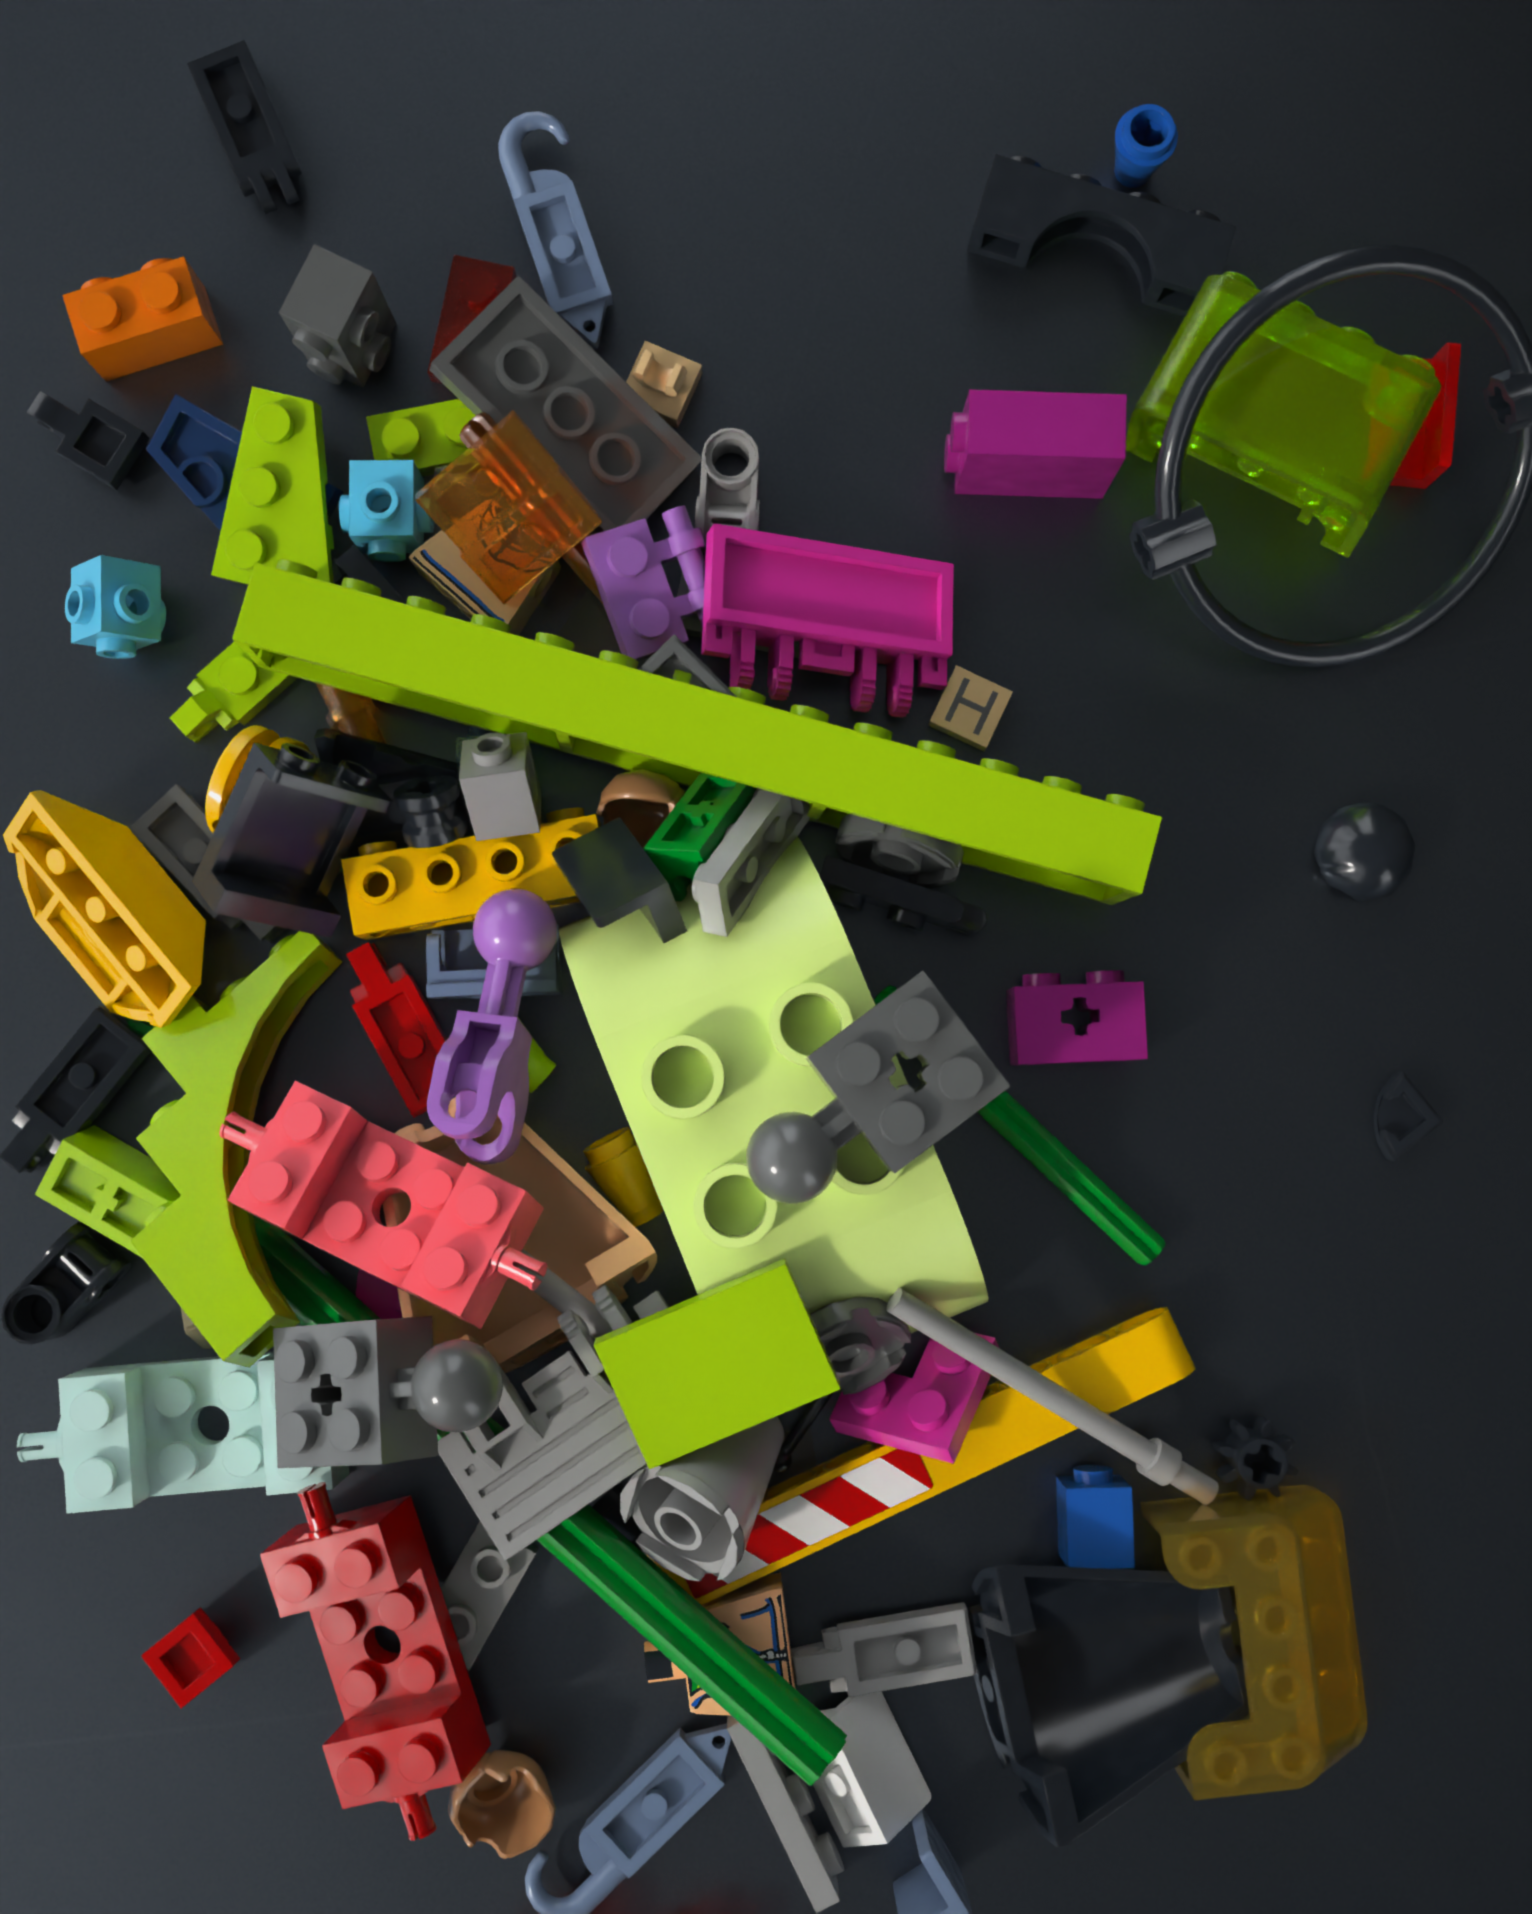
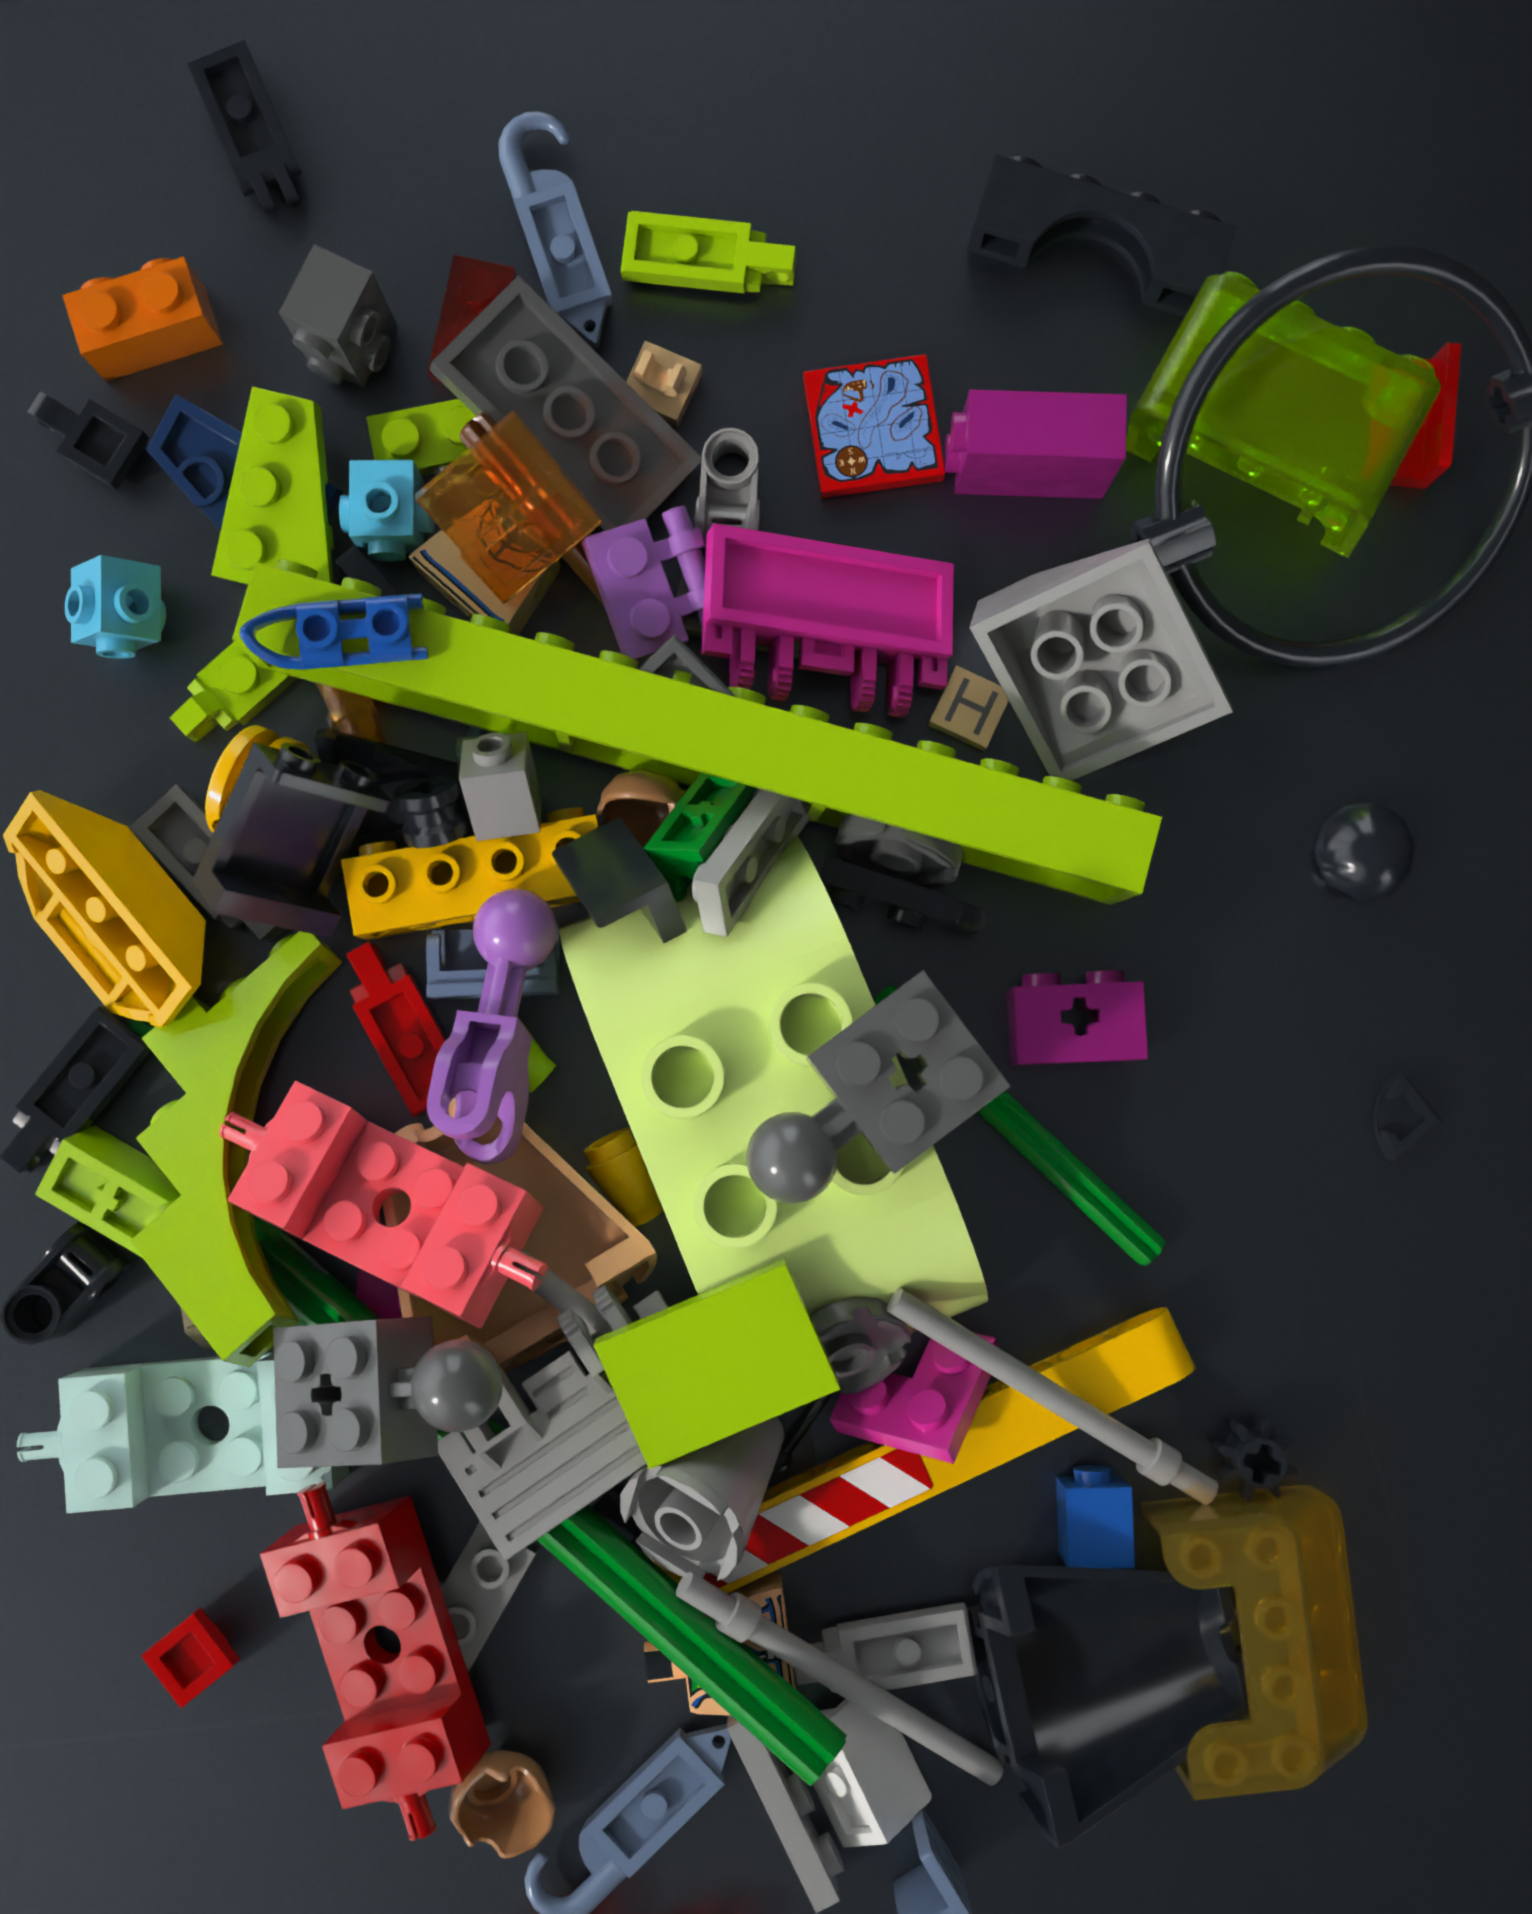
blue cone [1114,104,1178,188] -> none
none -> blue piece [239,593,428,669]
none -> lime hinge [620,211,796,294]
none -> light grey bar [676,1572,1004,1786]
none -> tile [803,354,945,499]
none -> light grey slope [969,538,1233,781]

